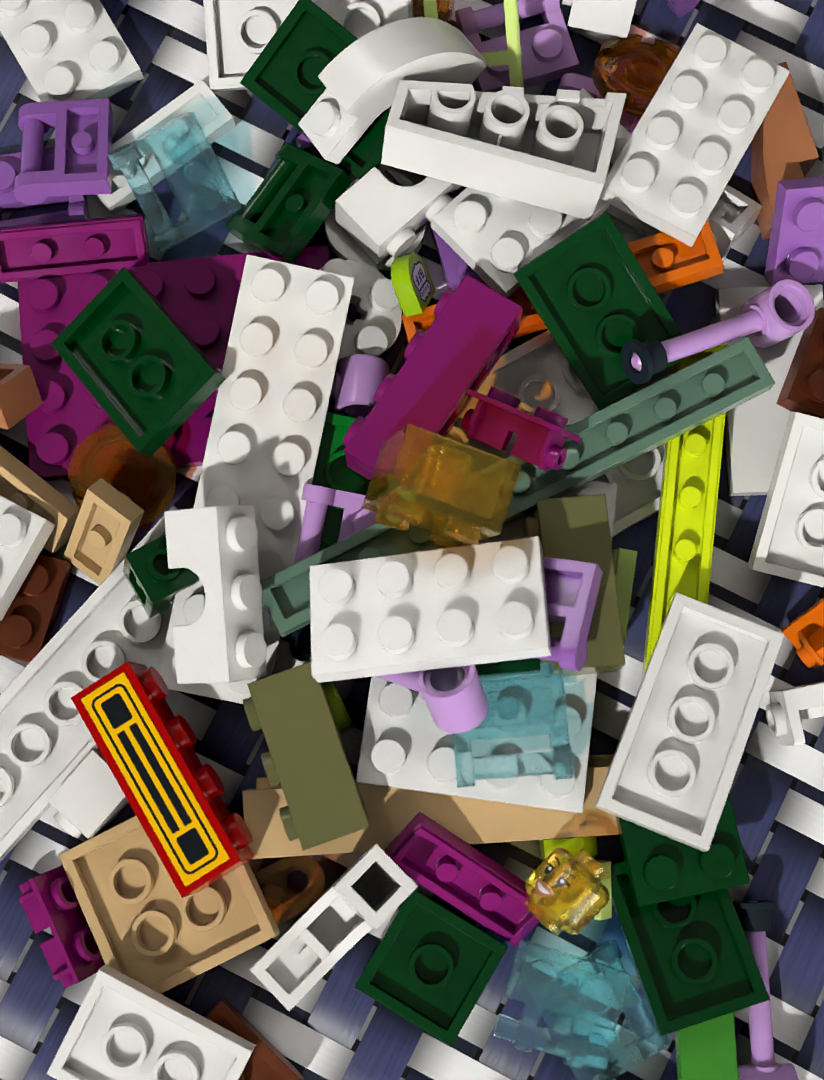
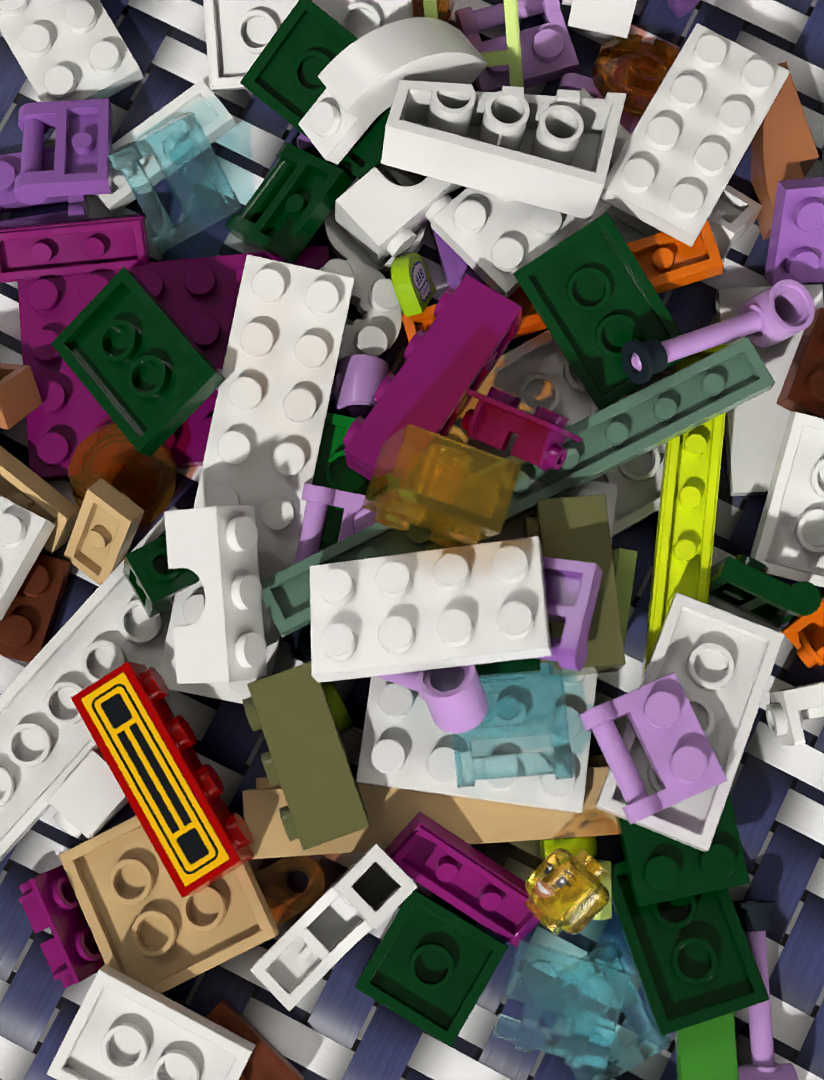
none -> lavender plate [579,672,727,825]
none -> dark green plate [709,554,822,626]

